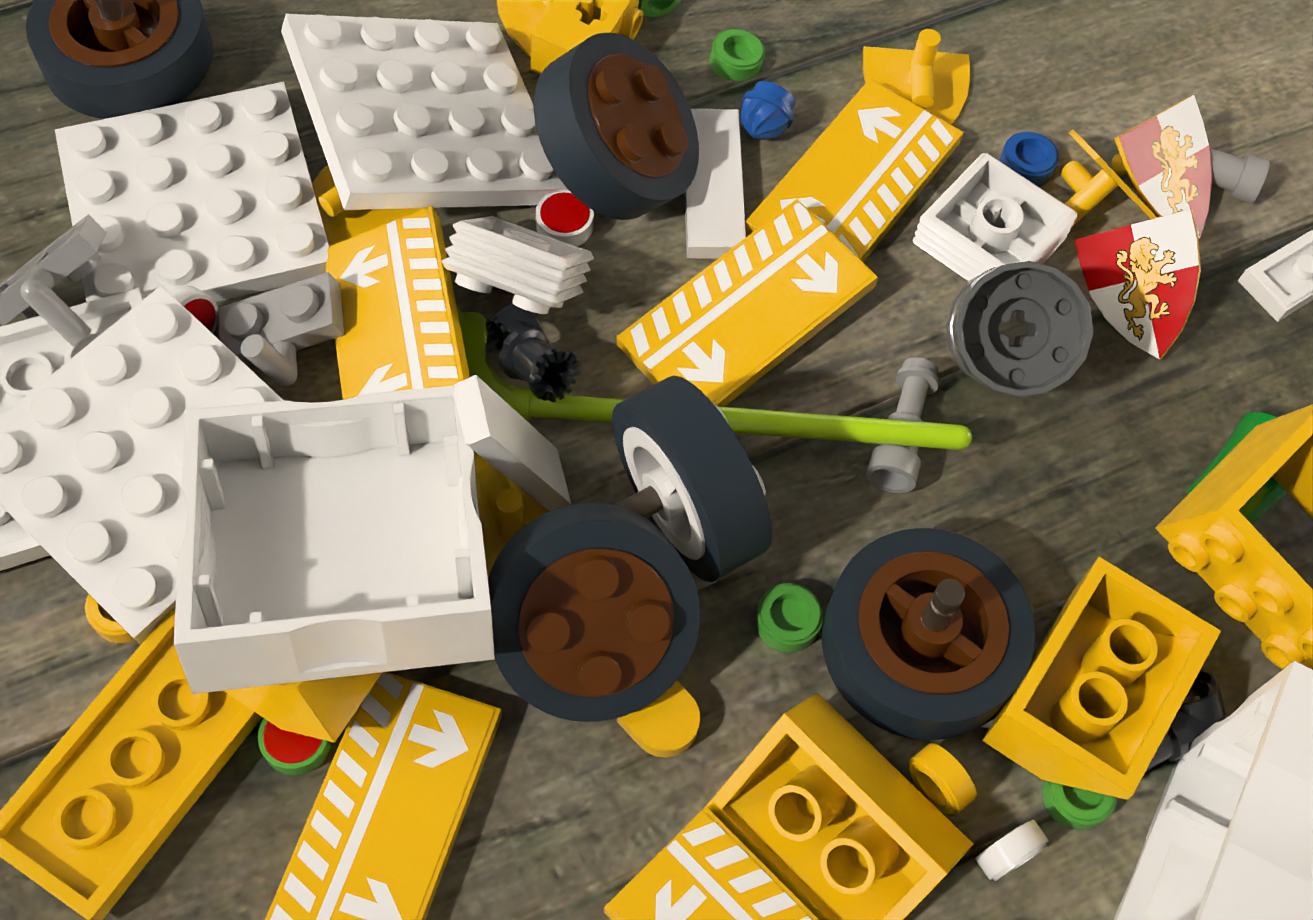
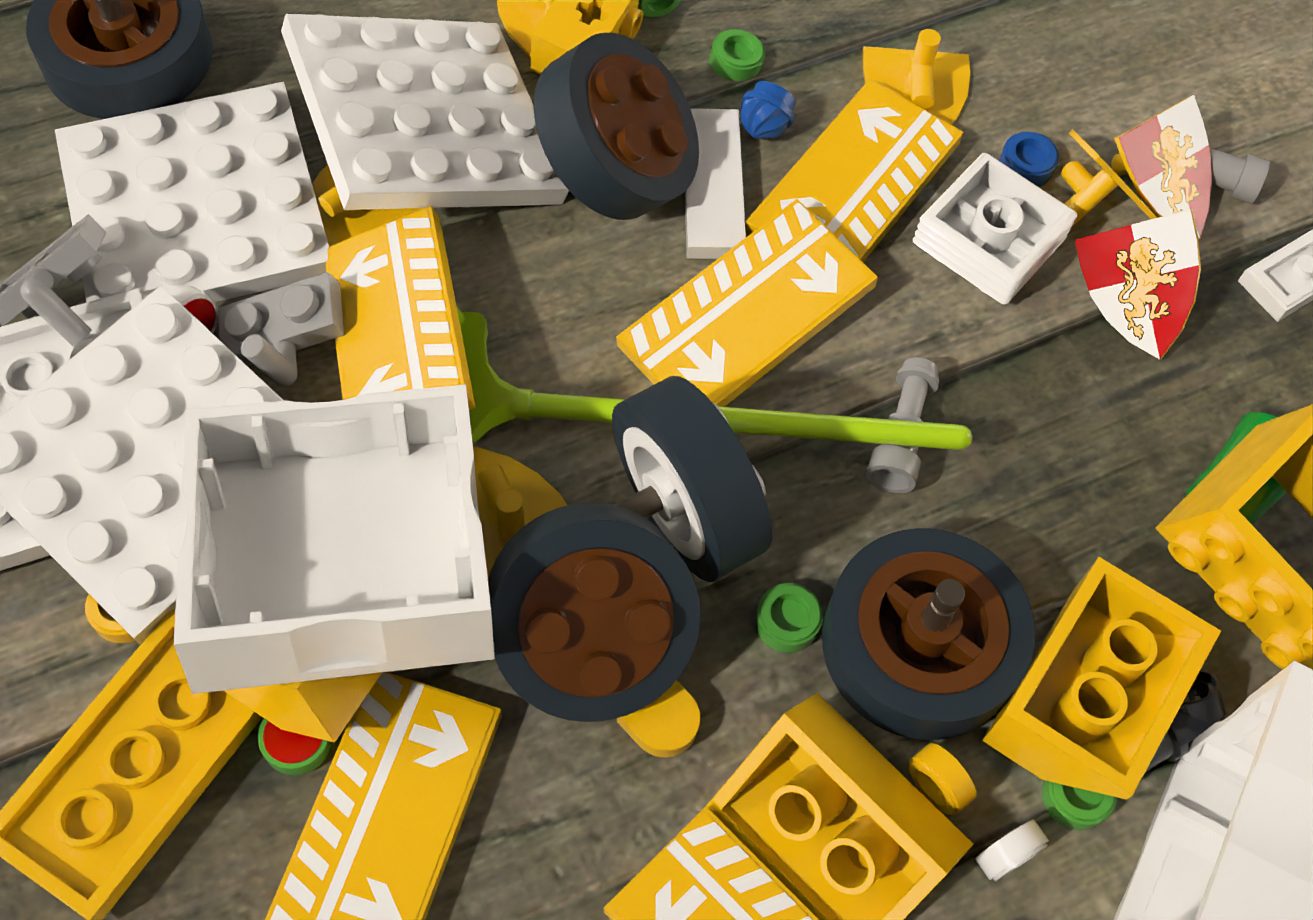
white brick [442,216,594,314] -> none
white tile [453,375,571,511] -> none
black connector [485,302,580,402] -> none
red tile [536,189,594,247] -> none
dark grey wheel [946,261,1094,397] -> none

